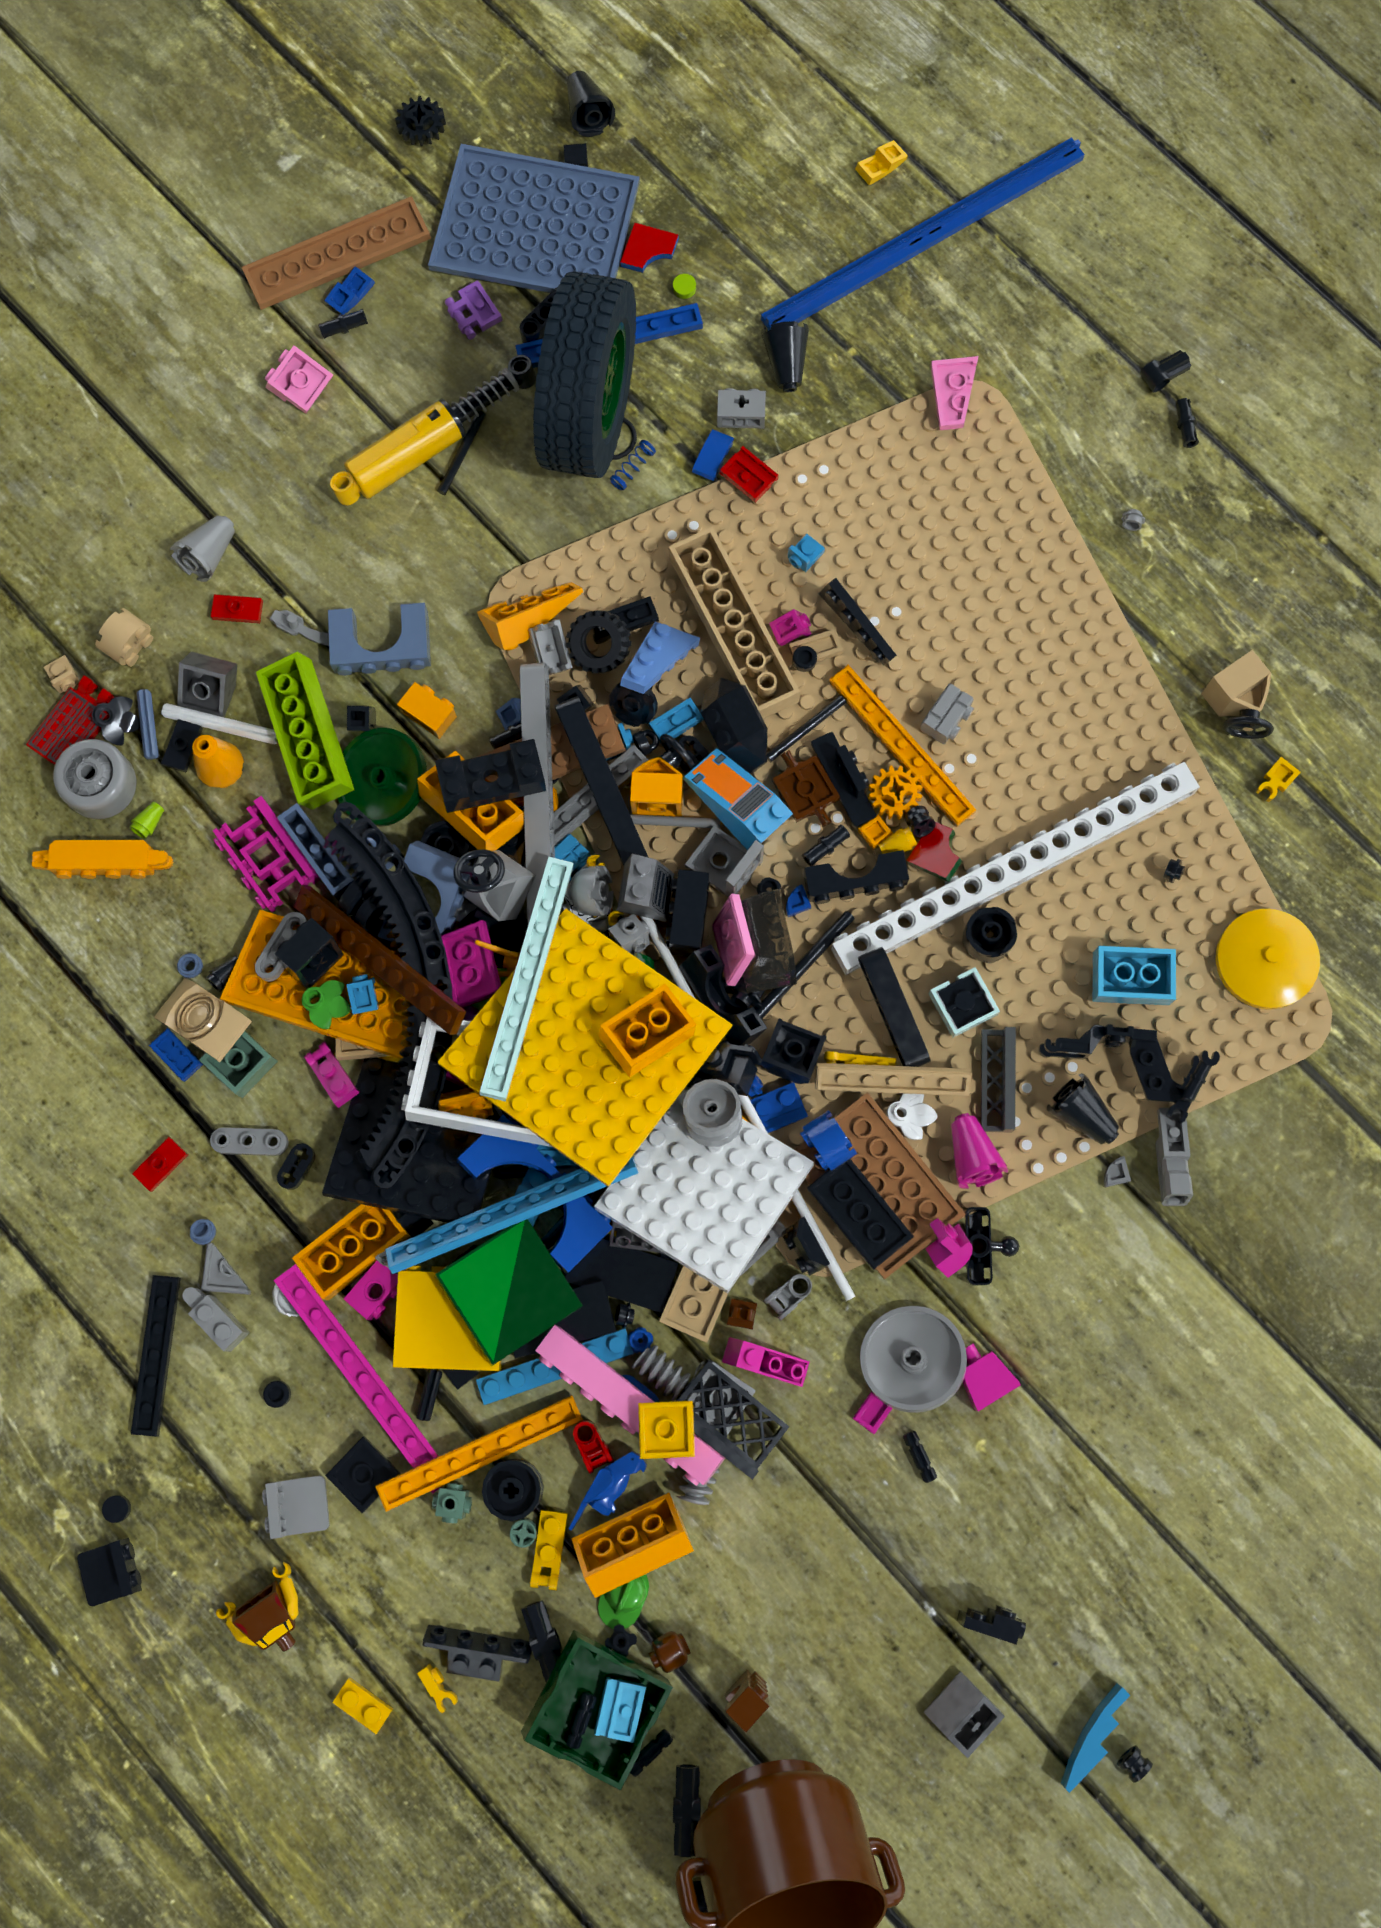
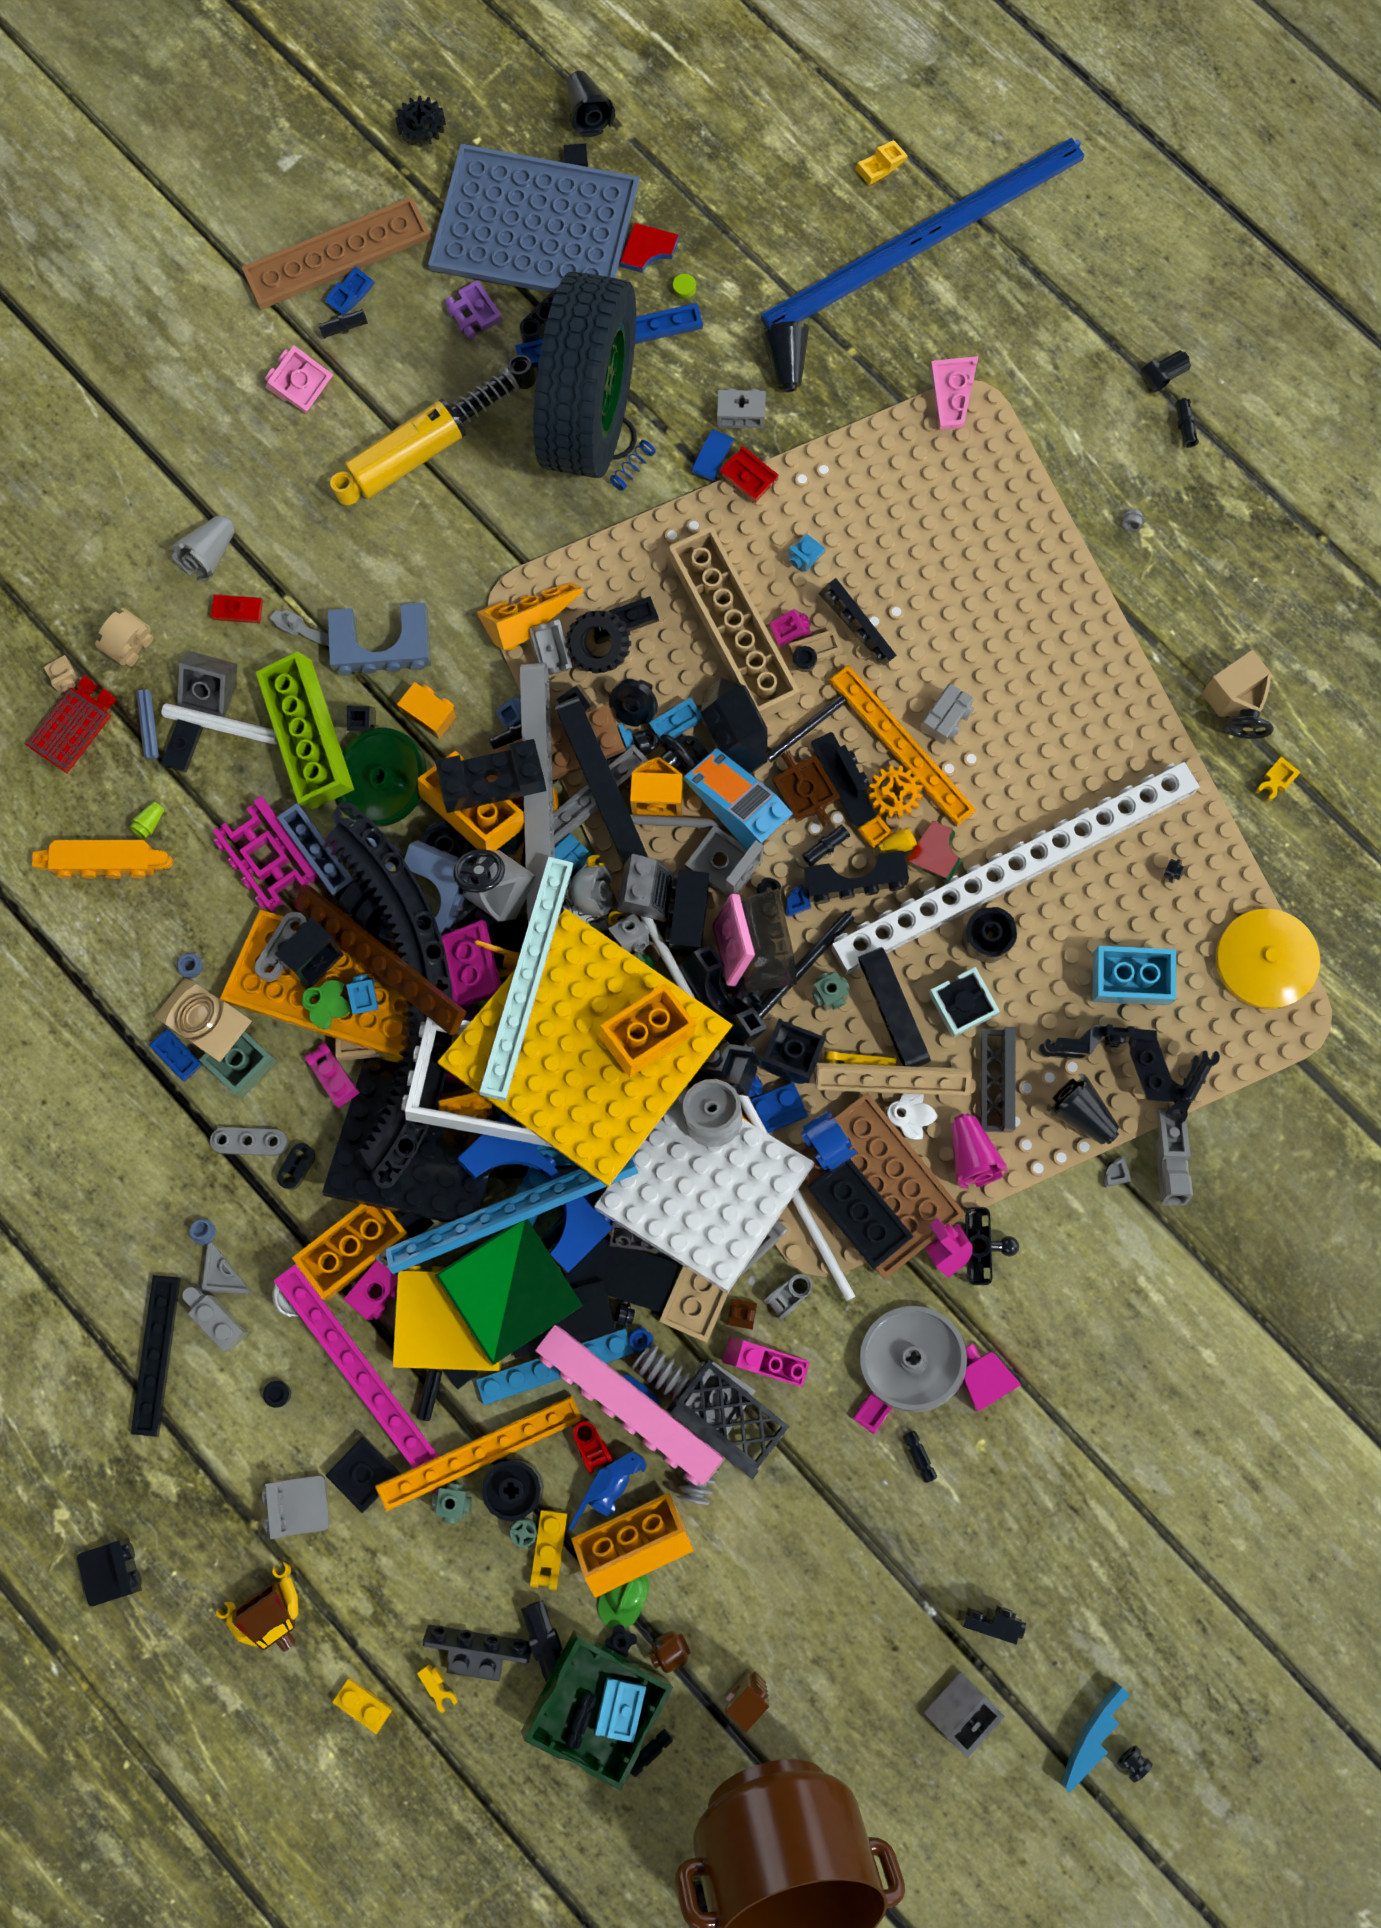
light grey wheel [53,739,137,819] -> none
black plate [92,696,141,746] -> none
black tile [102,1495,131,1523] -> none
red plate [132,1137,188,1192] -> none
light orange cone [192,735,244,788] -> none
black cone [206,956,238,992] -> none
black bar [437,410,486,495] -> none
medium blue wing [620,621,700,694] -> none
yellow plate [638,1401,695,1459] -> none
black piece [673,1764,701,1858] -> none
black slope [782,1216,830,1276] -> none
black wheel [905,806,936,837] -> none
none -> sand green brick [812,972,850,1012]

